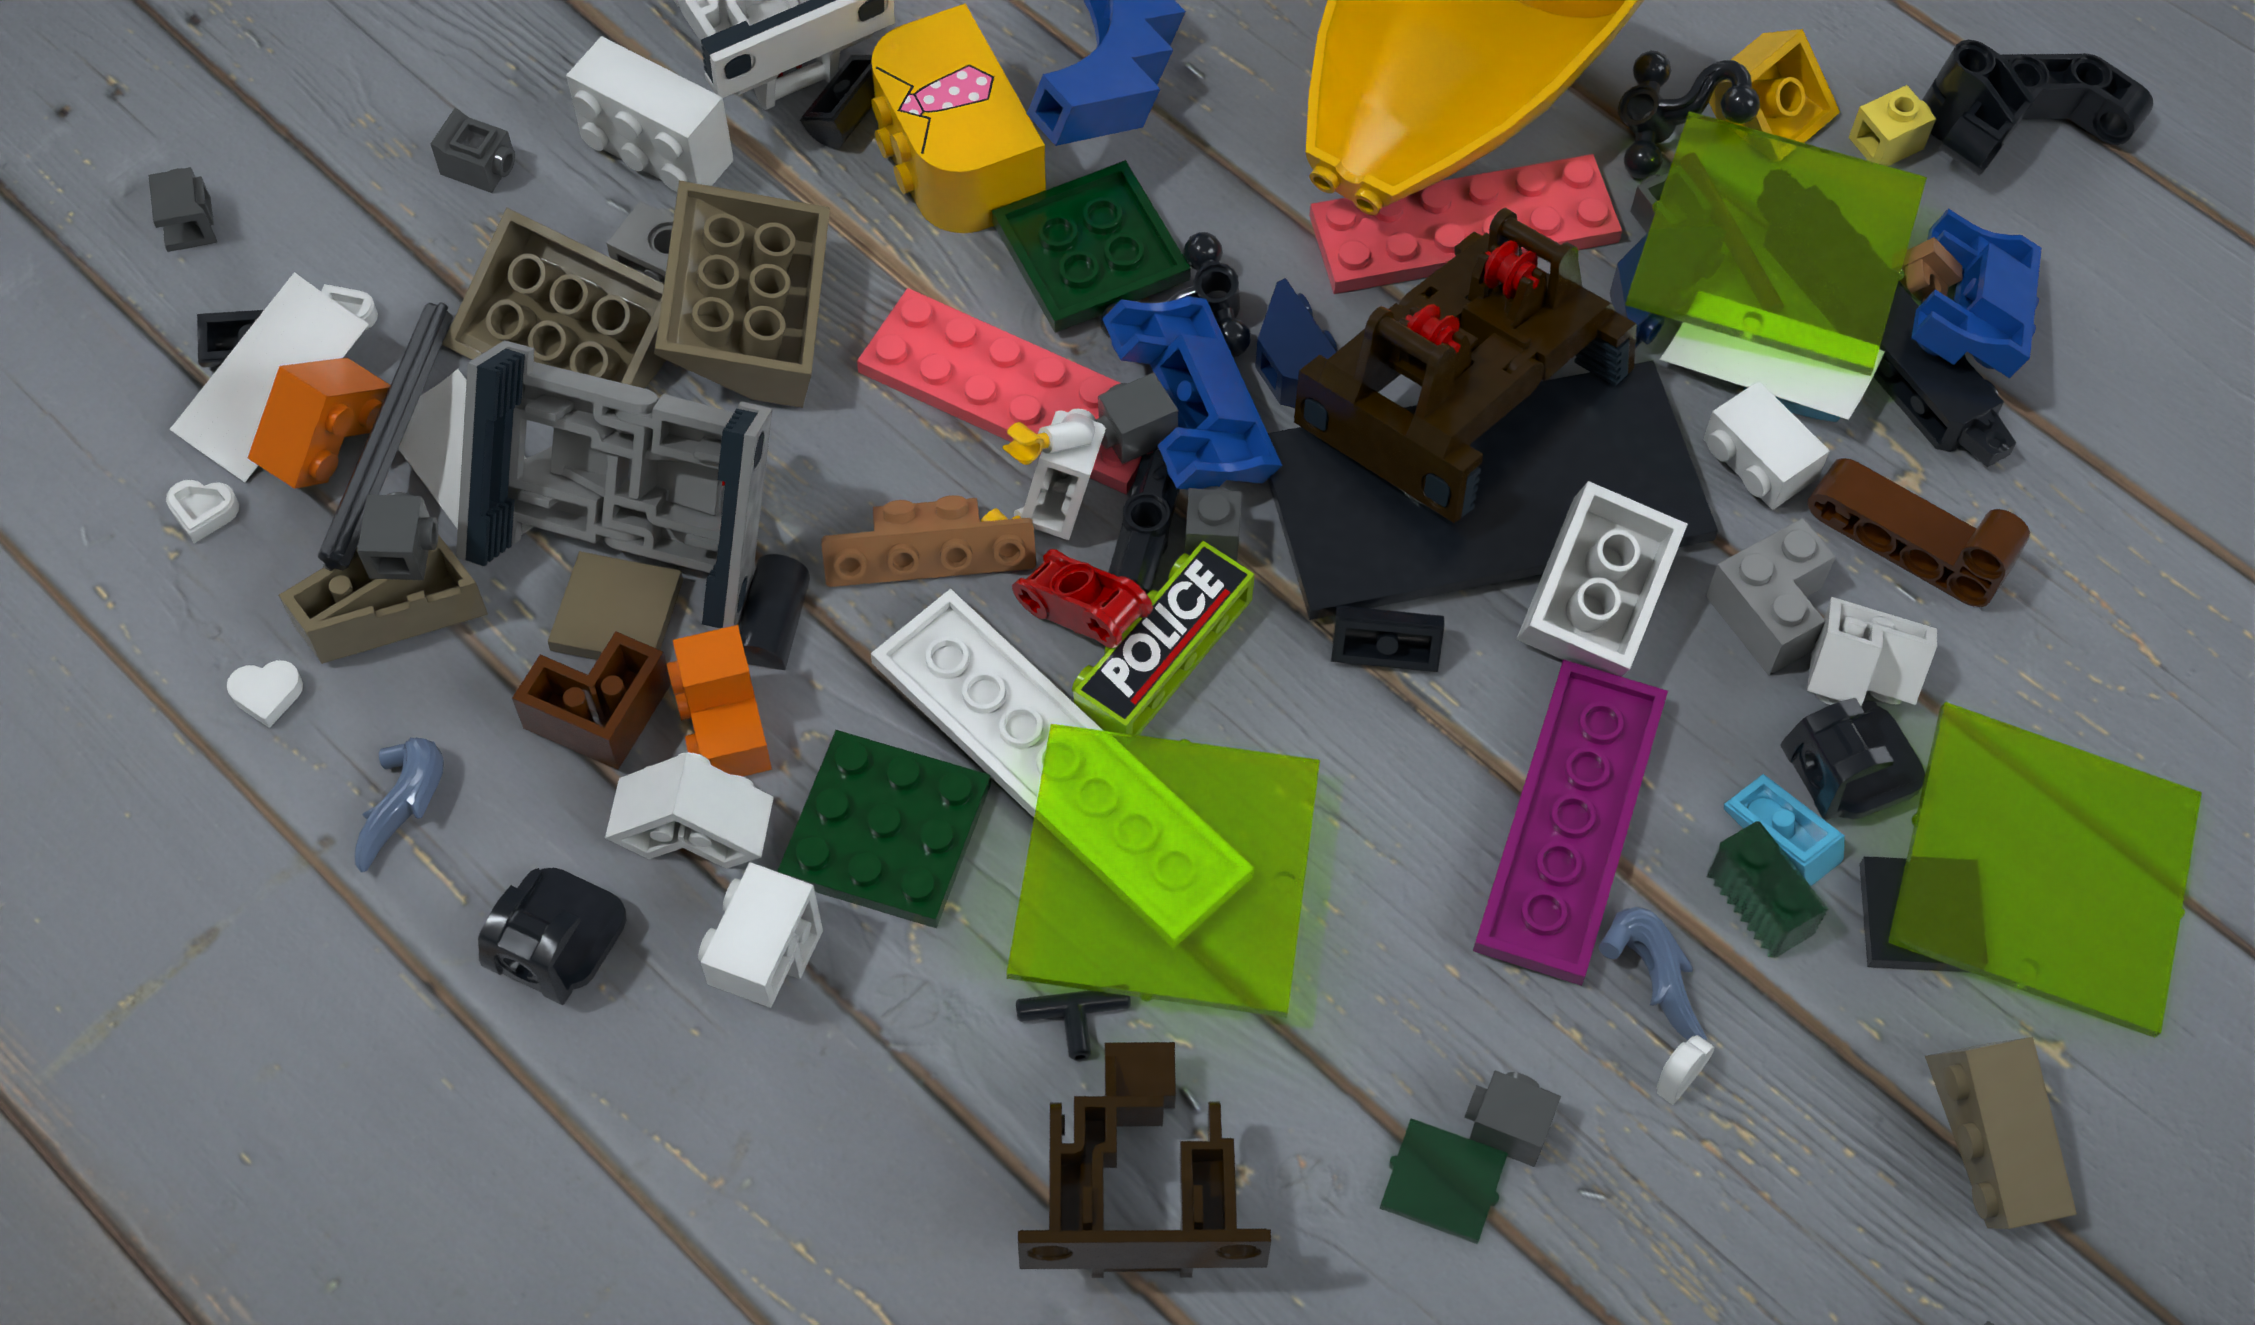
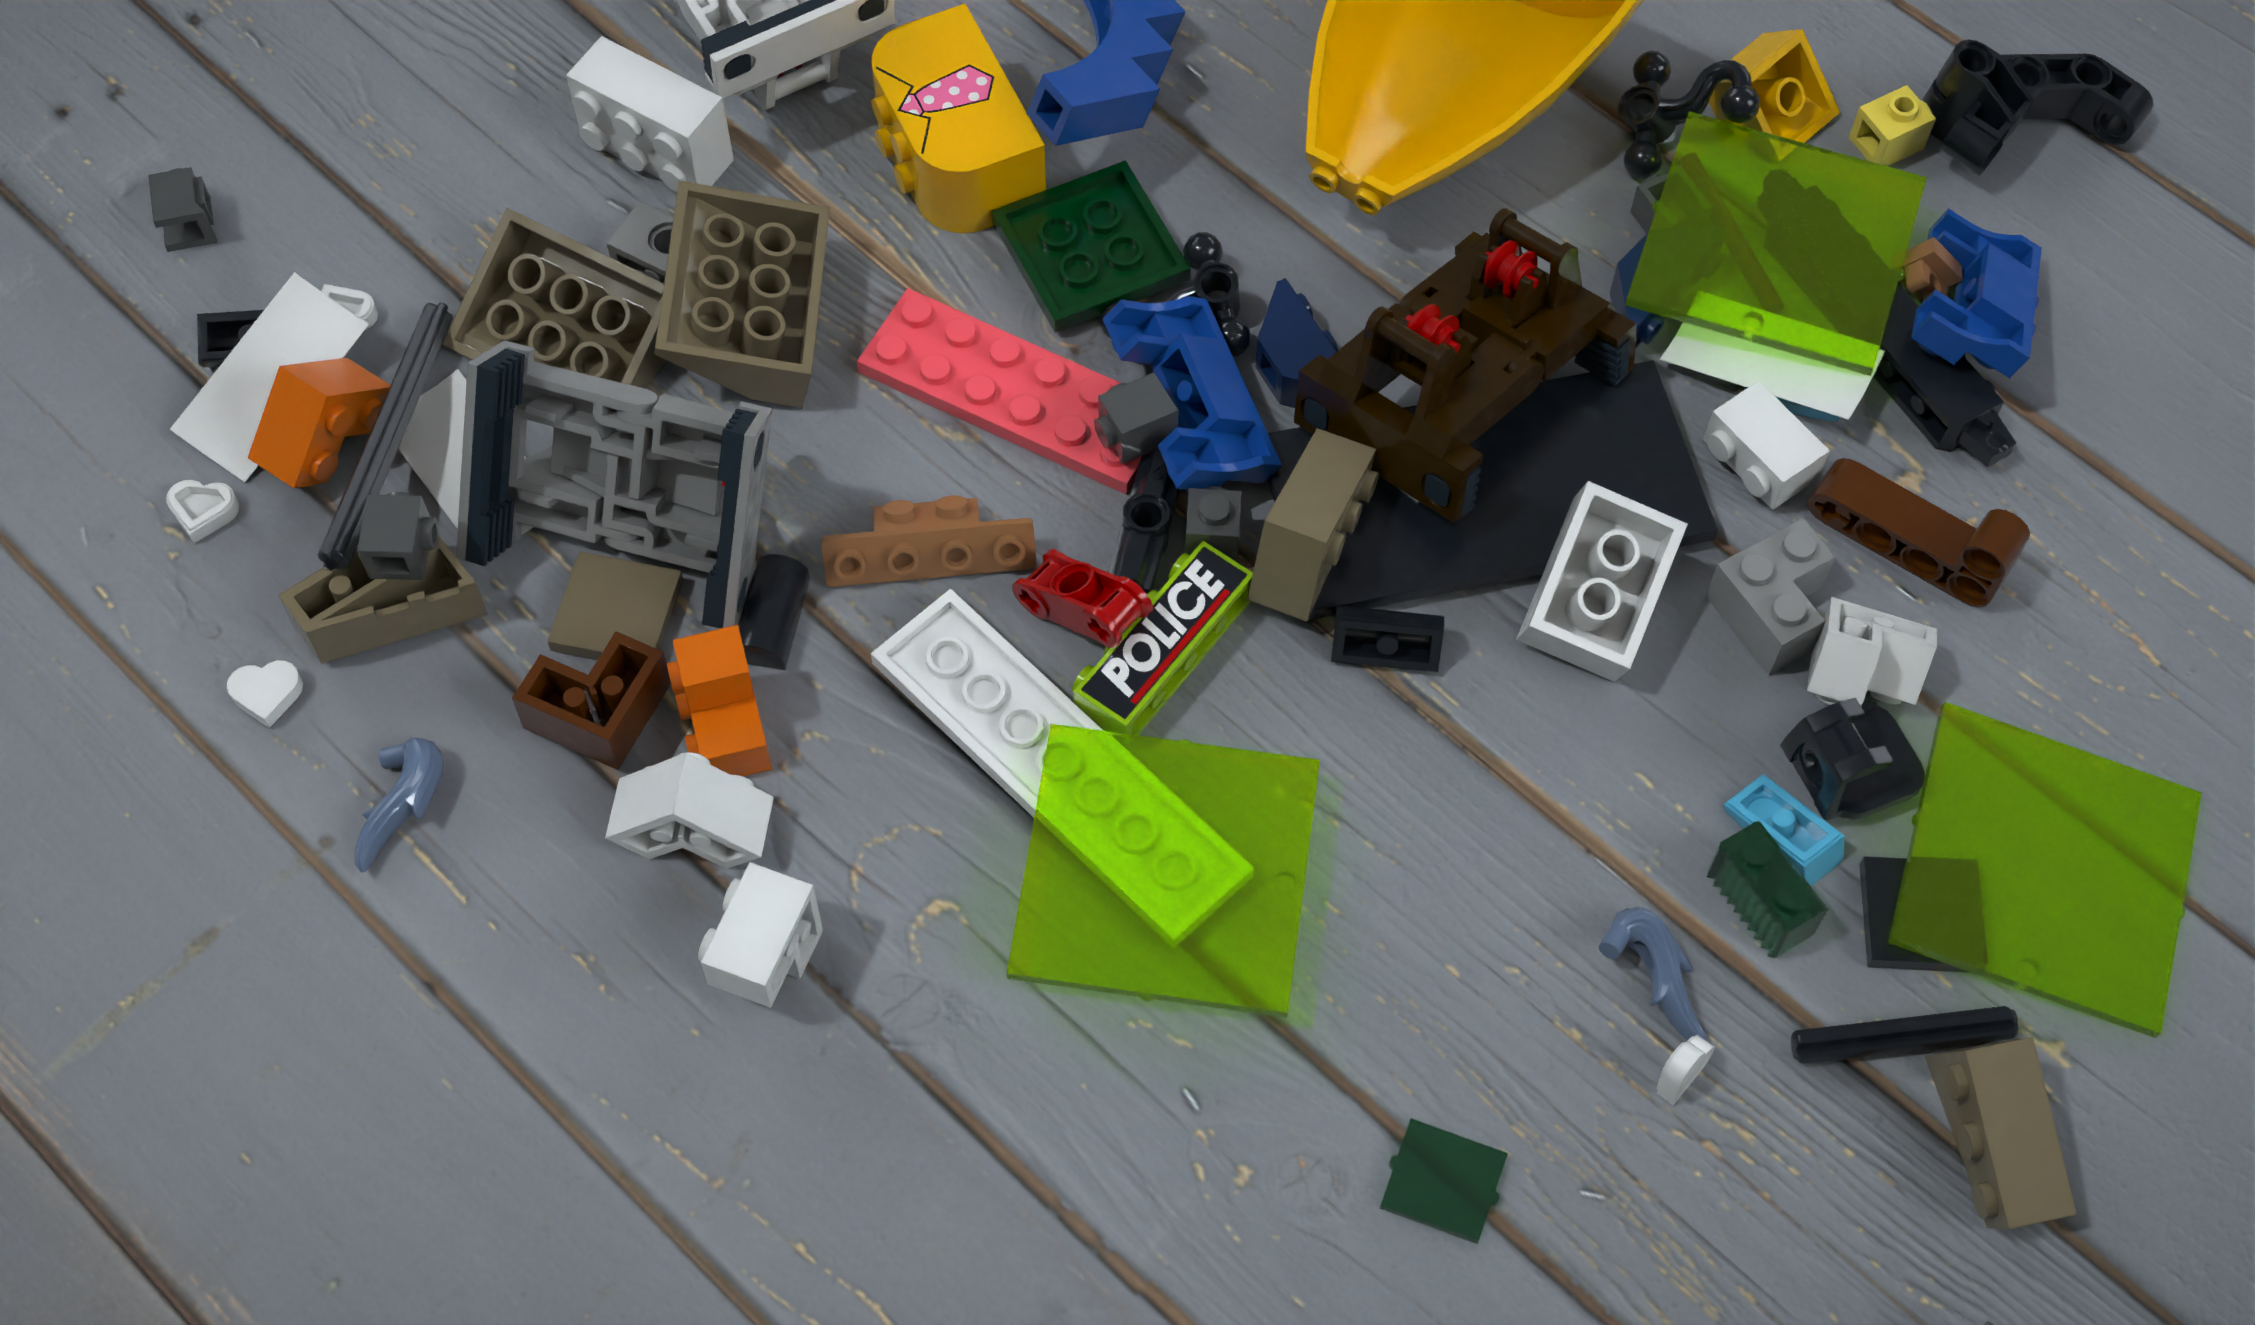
dark grey window [430,108,515,193] -> none
black piece [478,867,627,1005] -> none
dark green plate [777,730,991,929] -> none
black brick [800,55,875,148] -> none
white torso [981,408,1106,540] -> none
black piece [1015,986,1131,1060] -> none
dark brown container [1018,1042,1271,1278] -> none
coral plate [1309,154,1622,294] -> none
dark grey brick [1464,1070,1561,1167] -> none
magenta plate [1473,659,1668,986] -> none
none -> dark tan wedge [1247,428,1379,622]
none -> black axle [1791,1006,2018,1064]

